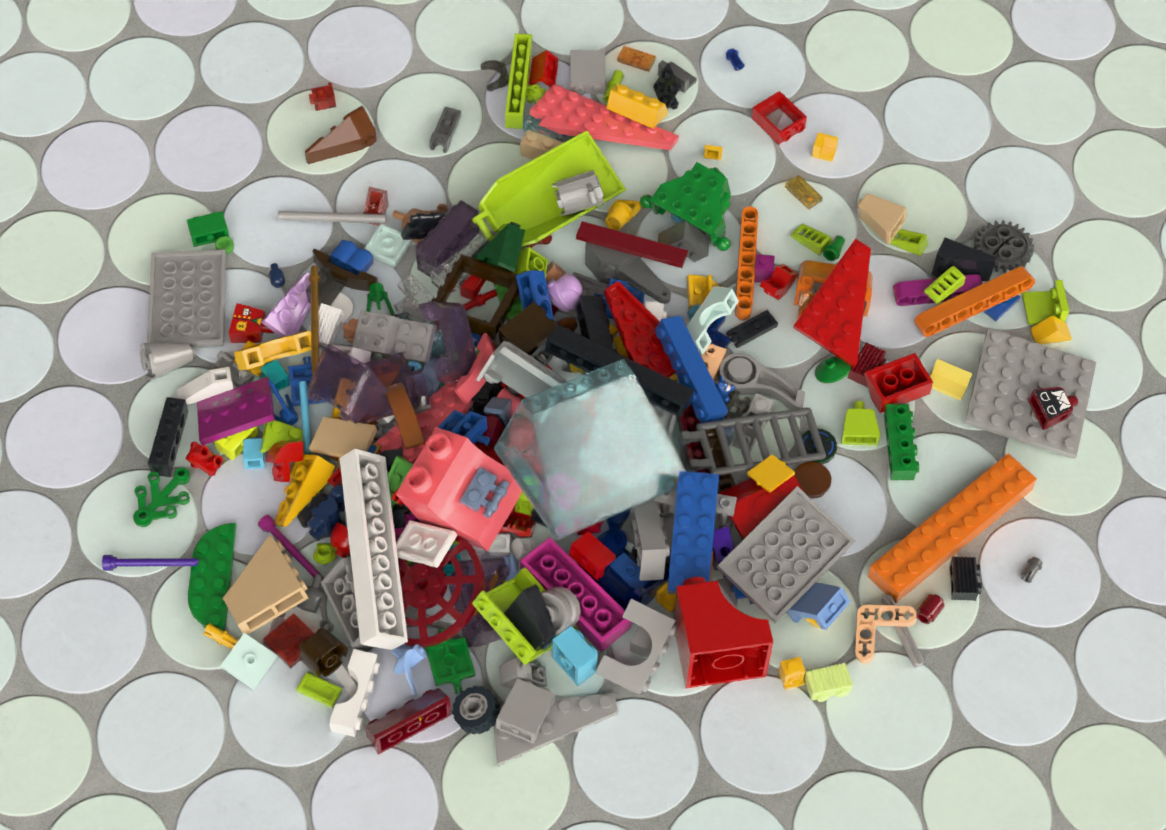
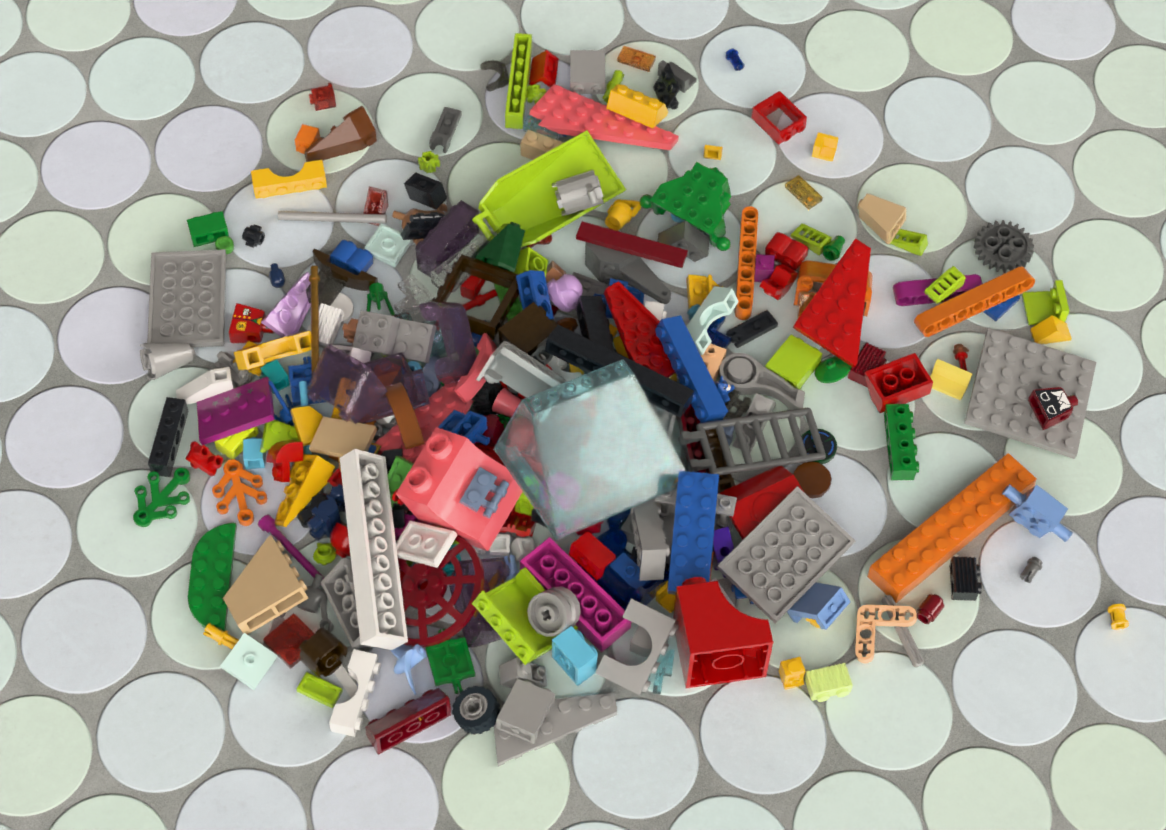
dark purple piece [102,555,199,571] -> none
flat silver bar [413,396,431,415] -> none
sand blue slope [484,397,511,428] -> none
black slope [504,584,556,651] -> none
yellow piece [747,454,795,493] -> none
lime torso [841,401,880,445] -> none
black slope [931,237,997,281] -> none
none -> orange plant [212,459,267,526]
none -> black gear [242,224,265,248]
none -> yellow arch [251,160,327,199]
none -> yellow slope [290,406,324,446]
none -> orange brick [295,124,320,154]
none -> black panel [404,172,447,210]
none -> lime gear [418,151,440,174]
none -> clear light blue slope [653,649,675,694]
none -> red brick [765,232,808,271]
none -> lime brick [765,334,822,389]
none -> piece [953,344,969,371]
none -> medium blue brick [1002,484,1073,542]
none -> yellow bush [1107,604,1129,630]

